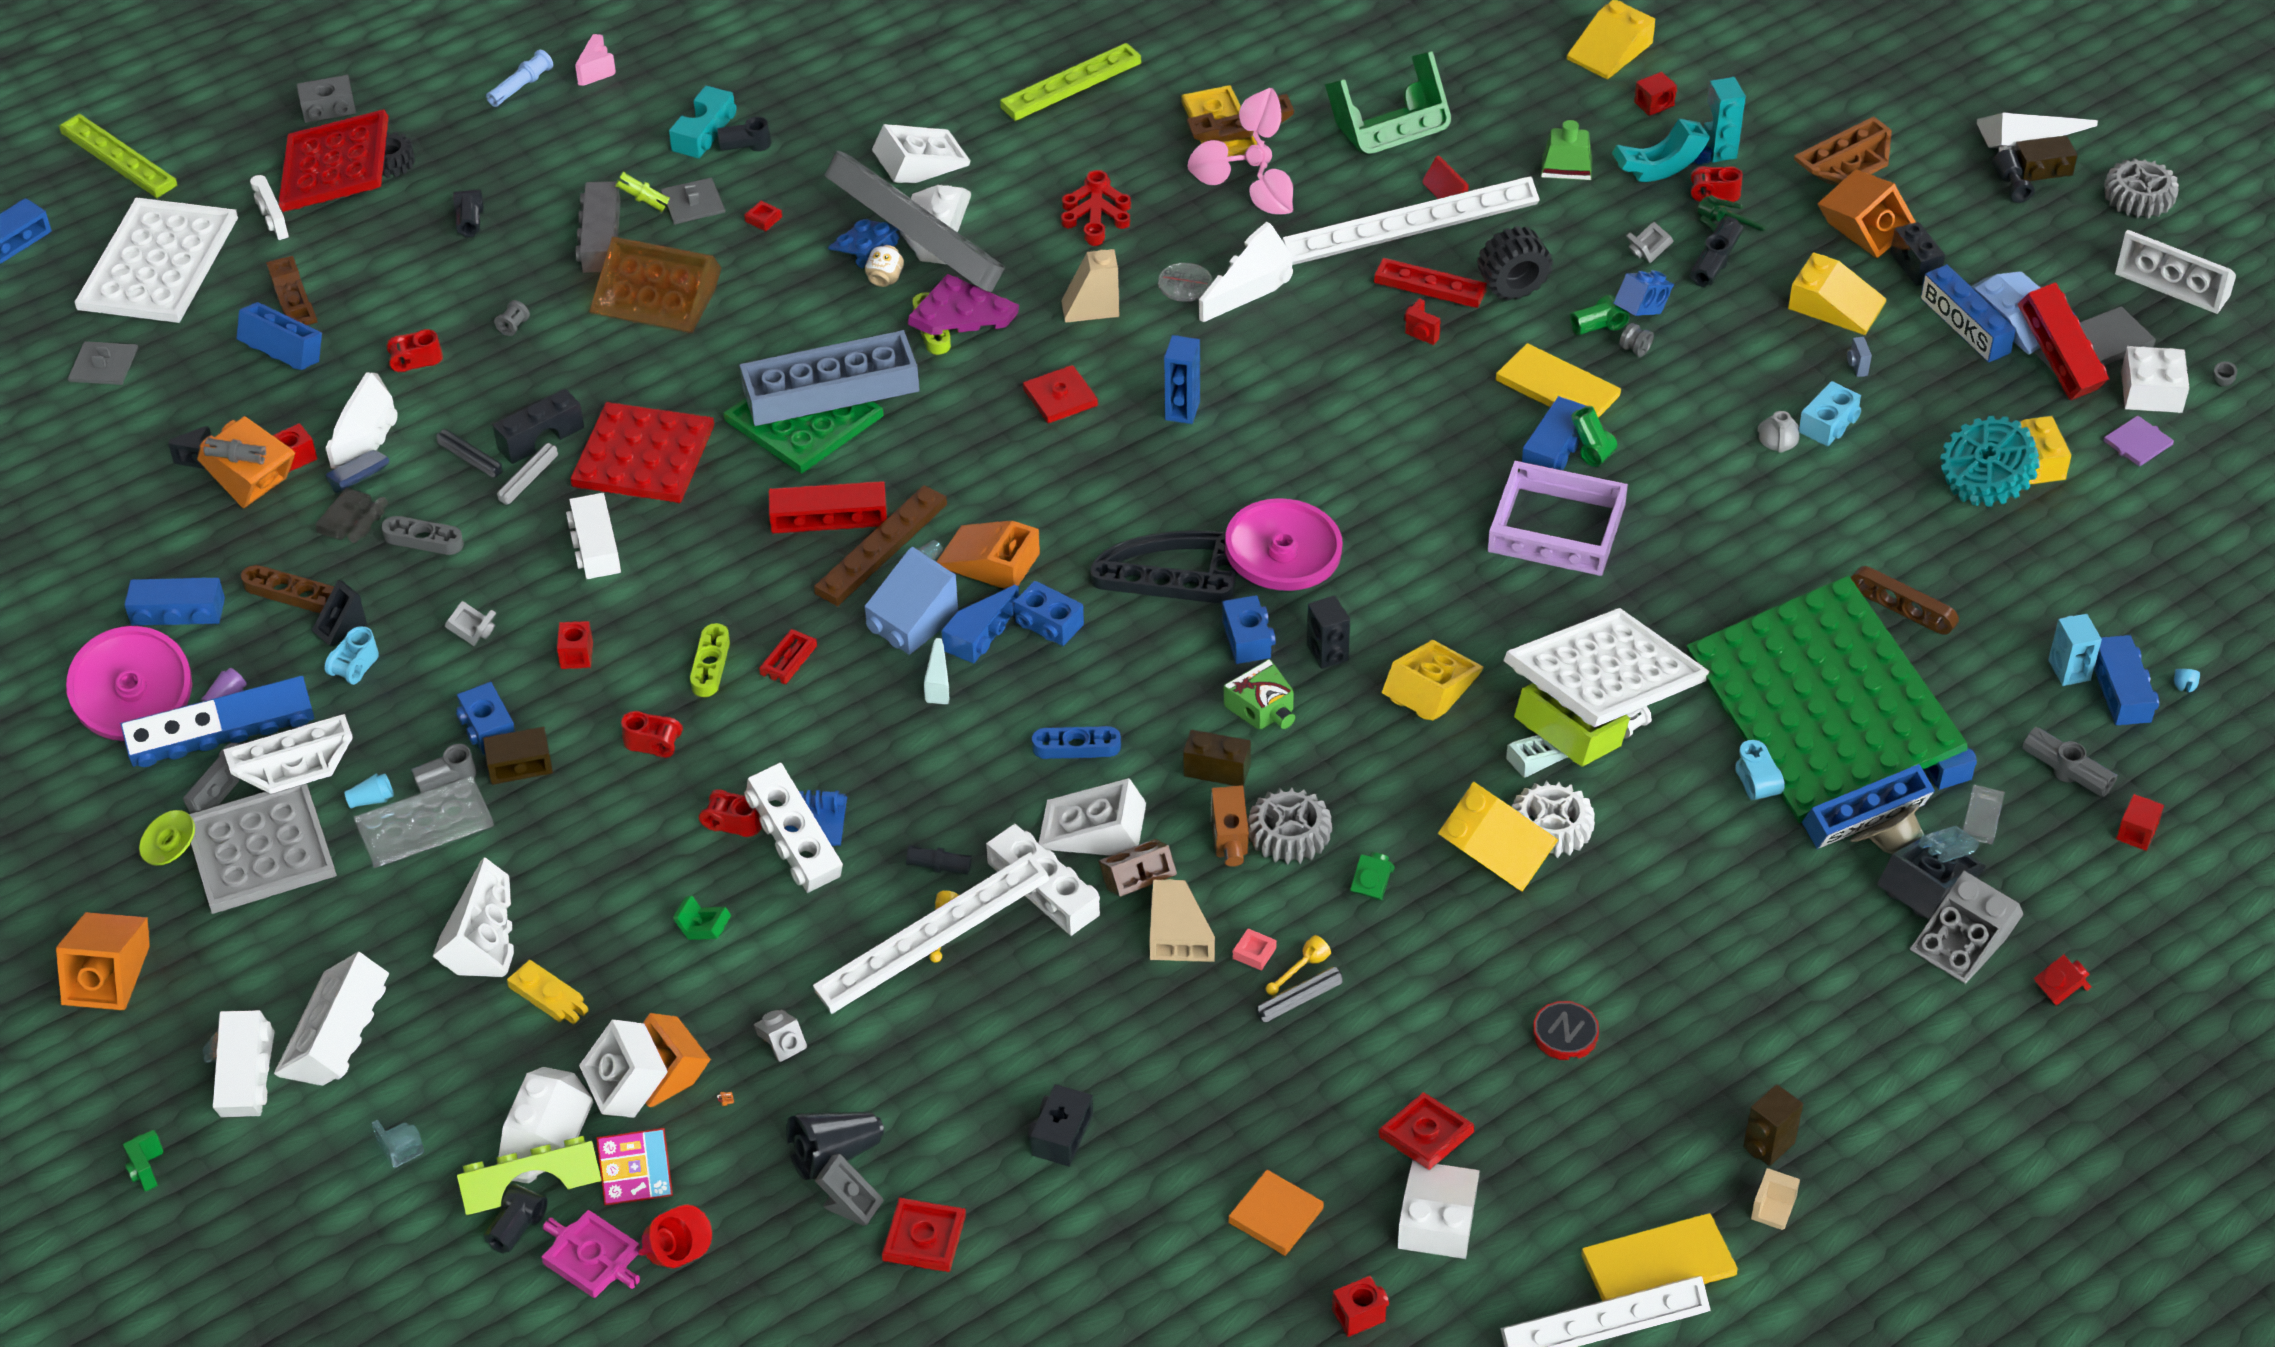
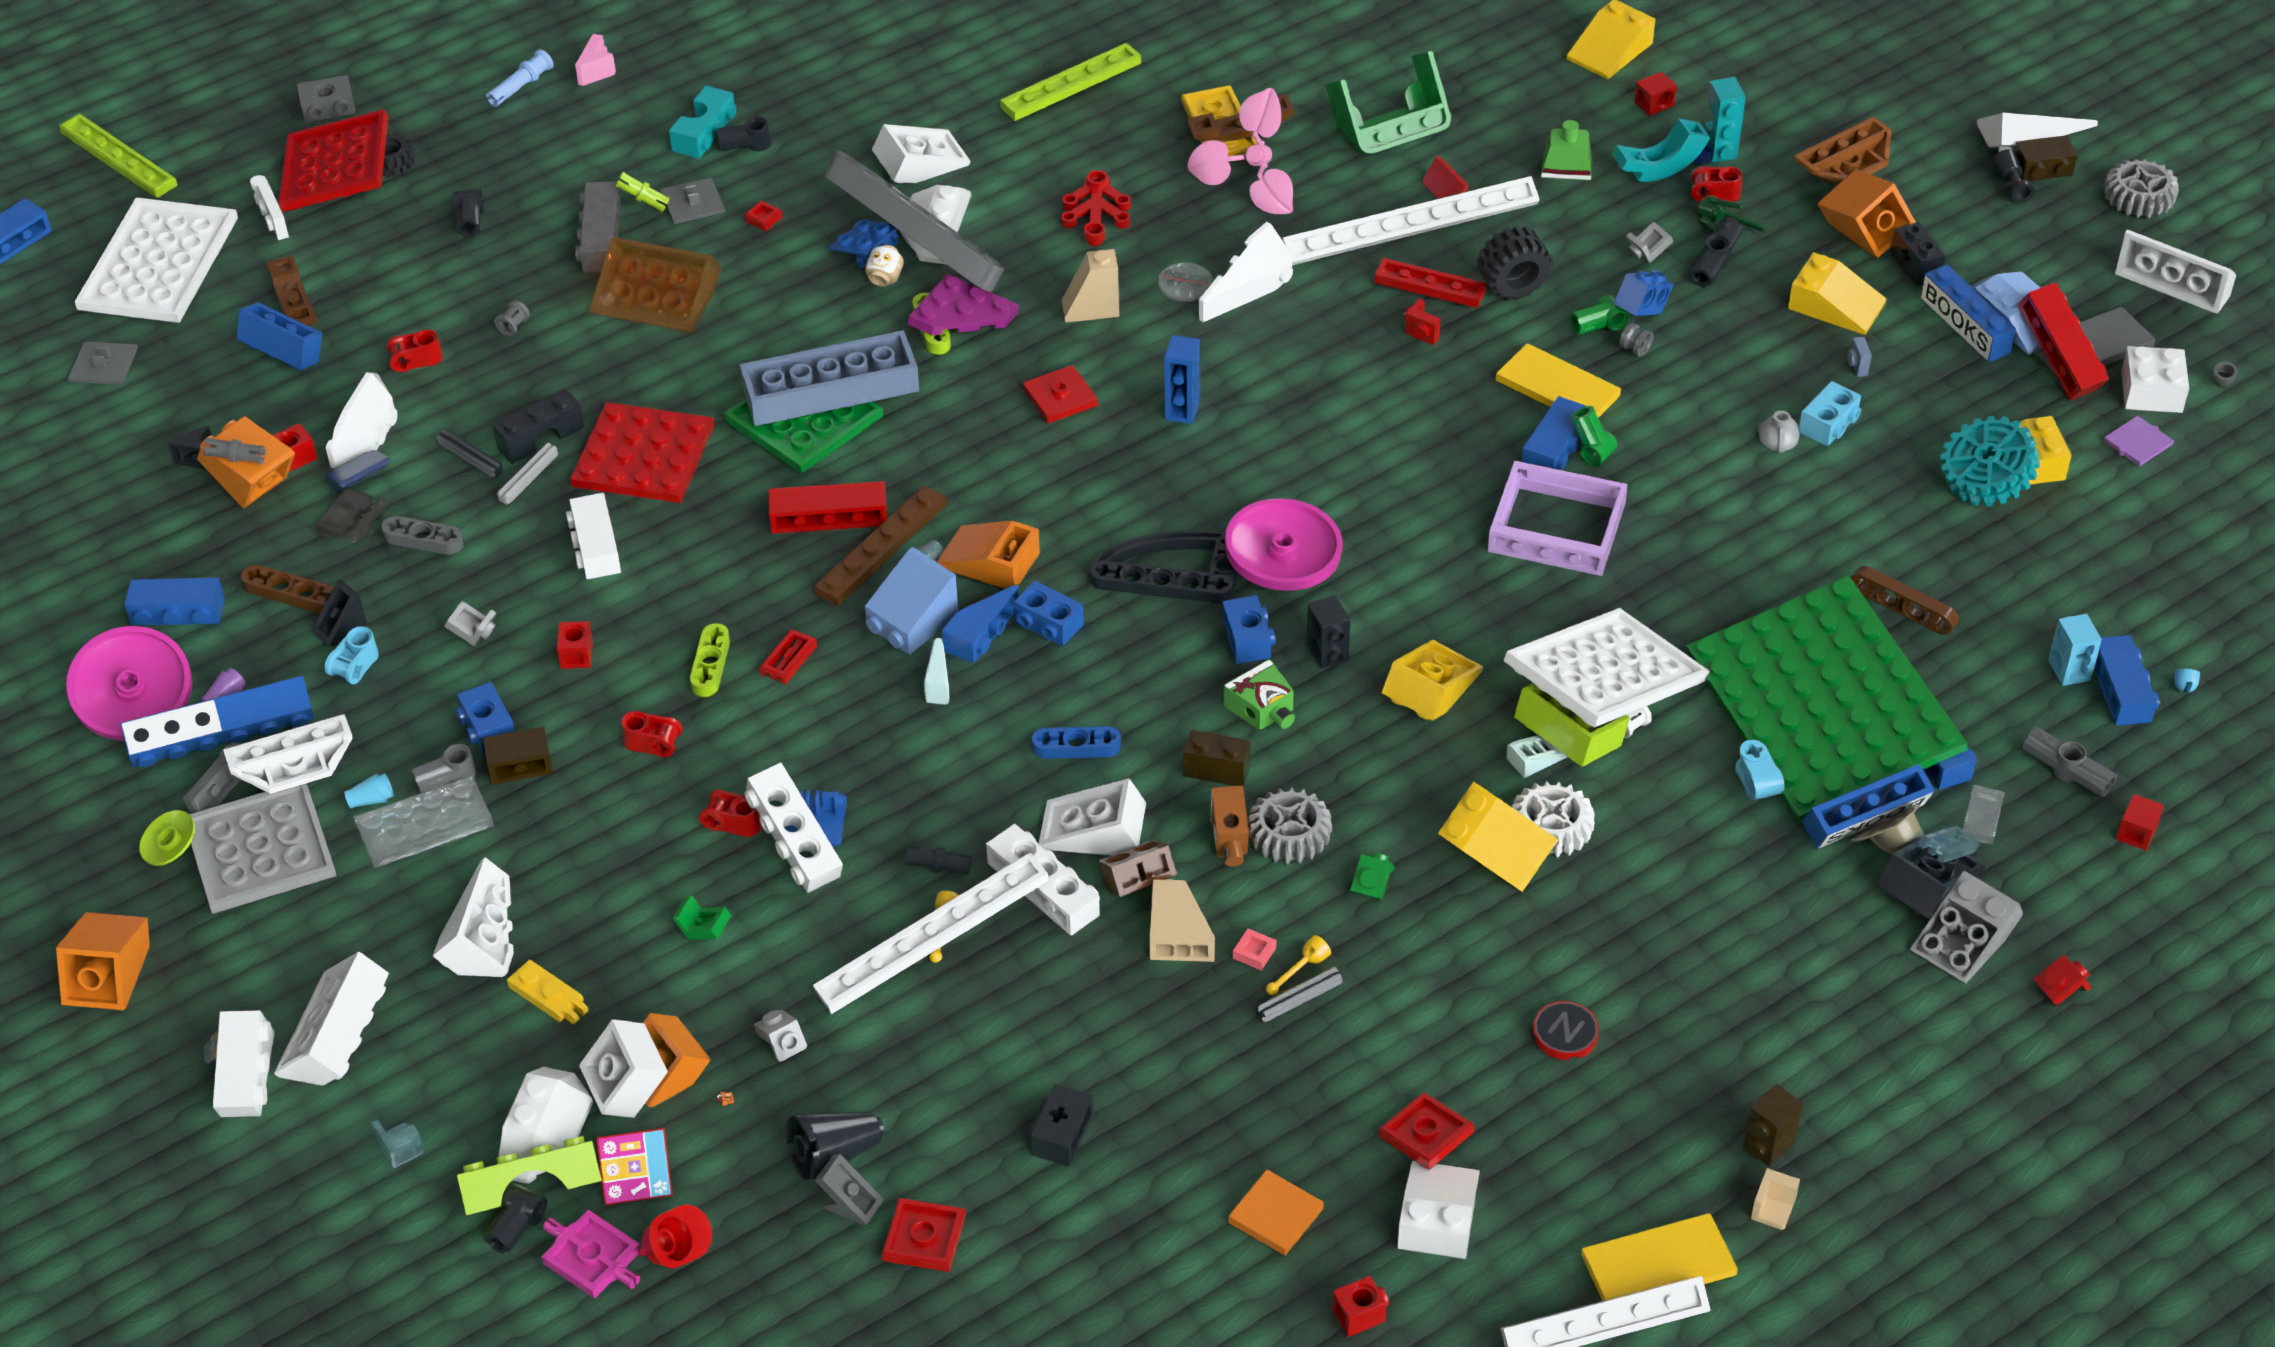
green bracket [123,1130,163,1192] -> none

